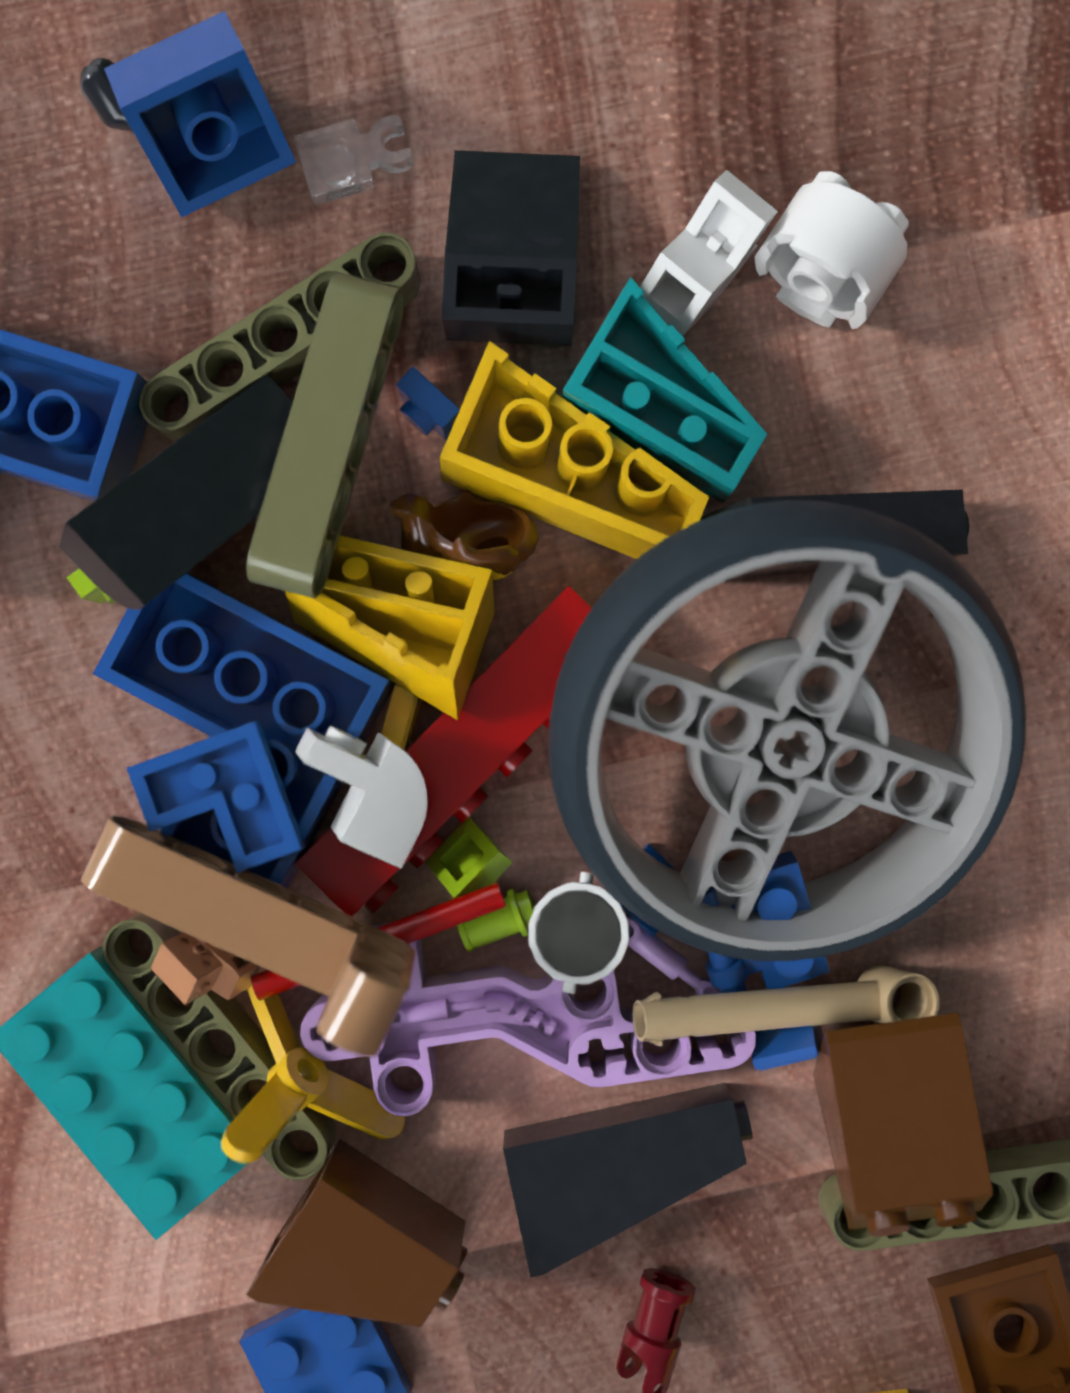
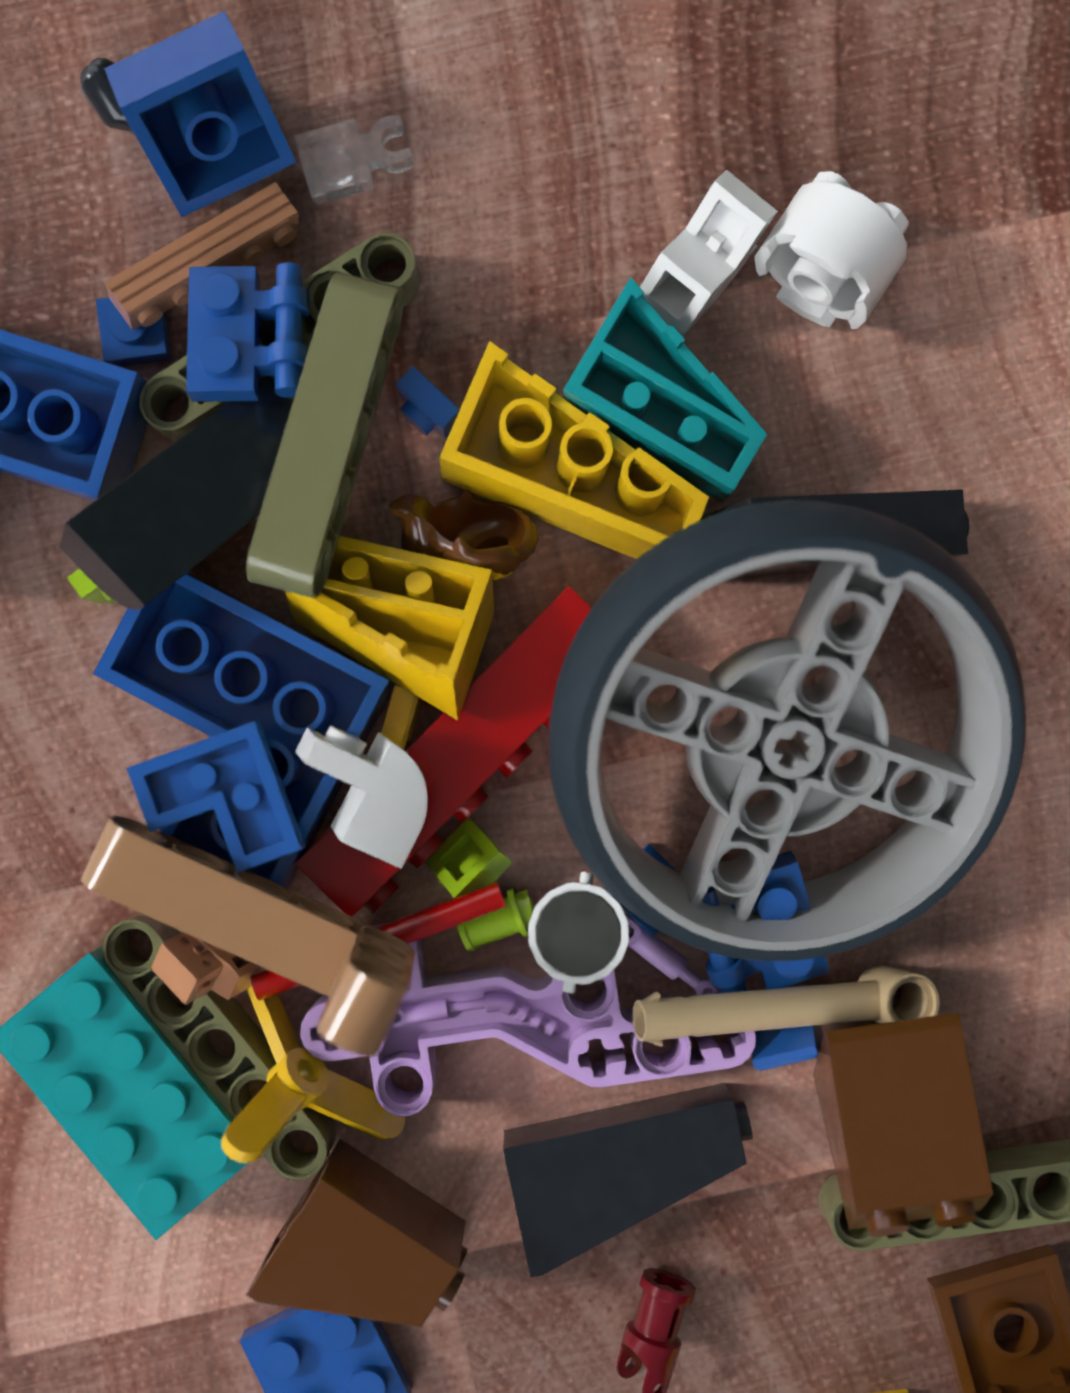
black slope [442,150,580,346] -> none
none -> blue plate [95,297,173,367]
none -> nougat piece [105,182,299,331]
none -> blue plate [186,262,309,402]

